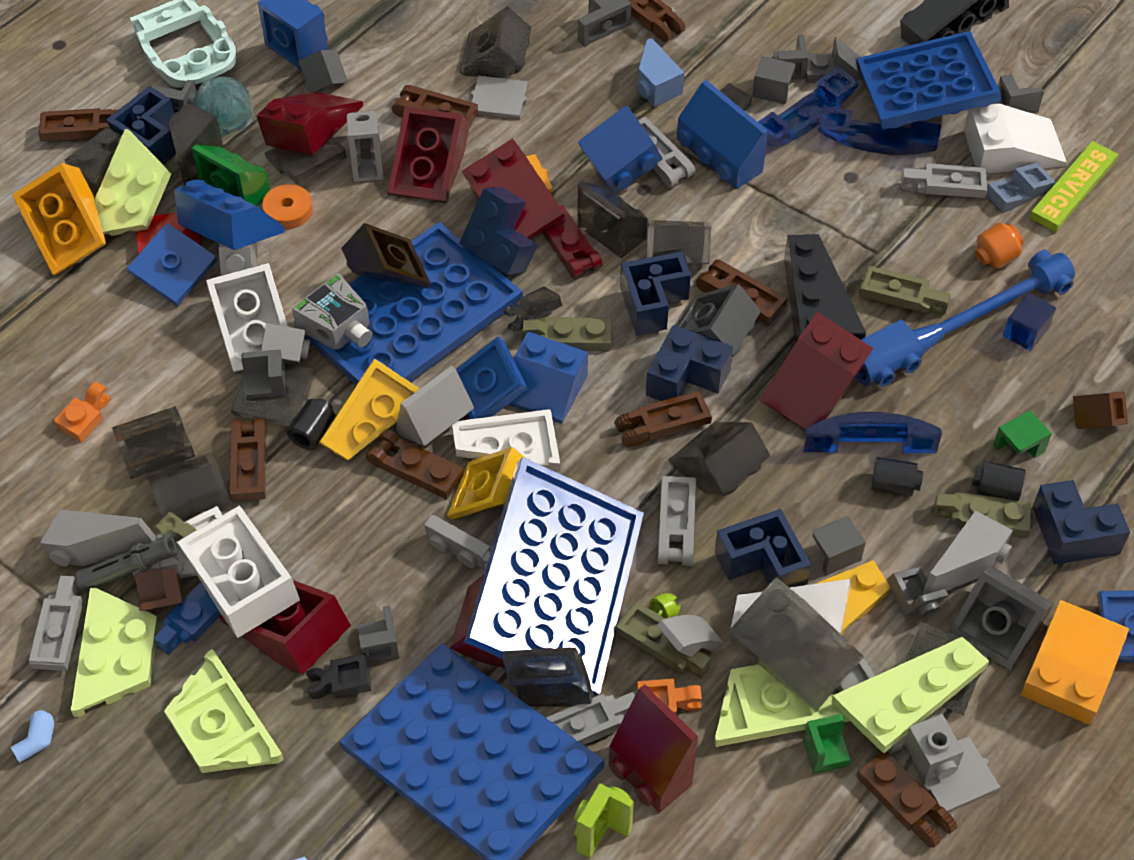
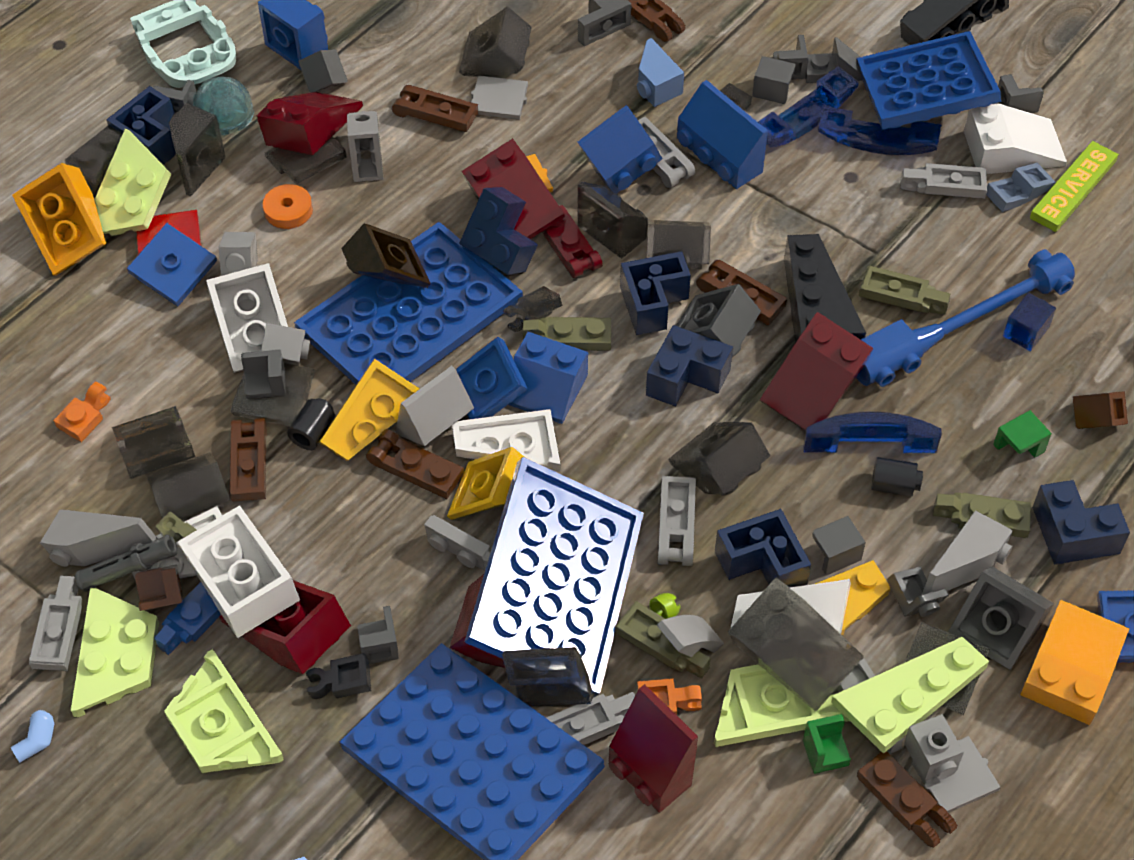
reddish brown hinge [38,108,118,142] -> none
blue slope [174,180,285,250] -> none
green slope [192,145,270,206] -> none
light grey torso [292,273,372,350] -> none
dark red slope [387,106,470,203] -> none
lime bracket [574,783,634,858] -> none
reddish brown hinge [614,391,712,447] -> none
black brick [972,460,1026,501] -> none
orange head [975,222,1024,269] -> none

